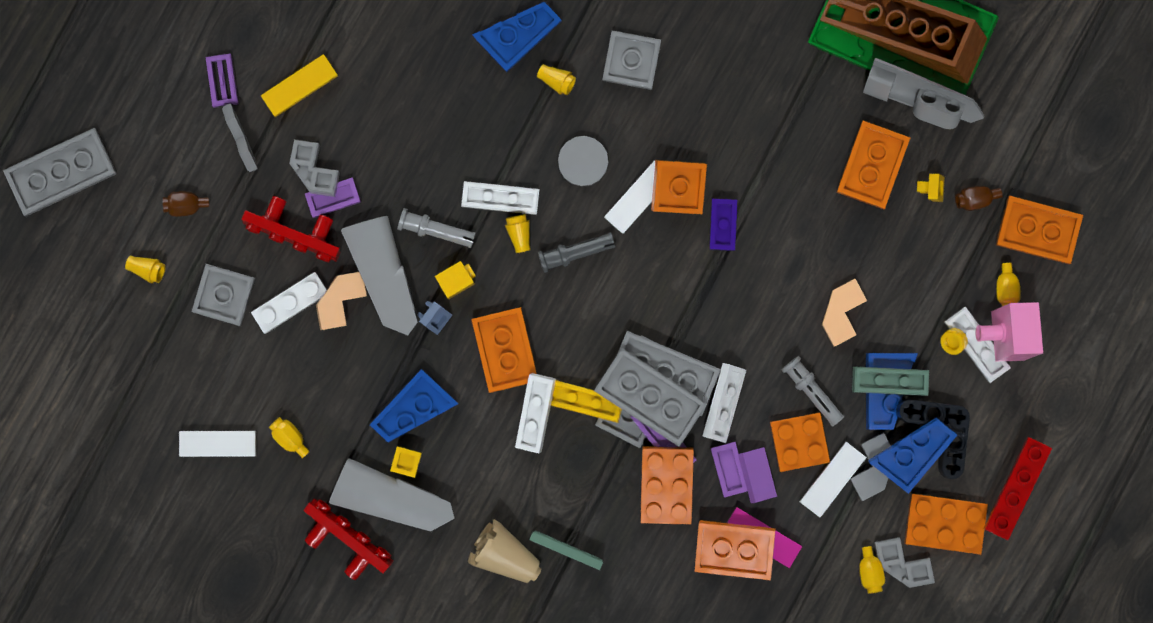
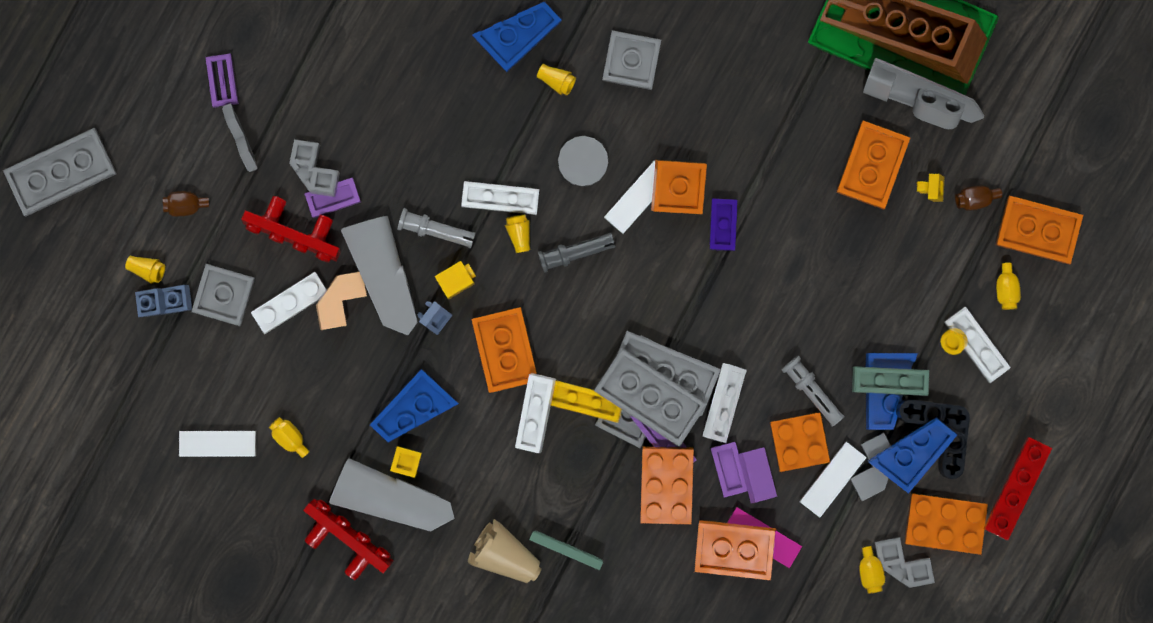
yellow tile [261,54,338,117] -> none
light nougat tile [822,279,867,347] -> none
bright pink brick [975,302,1043,362] -> none
none -> sand blue slope [135,285,192,317]

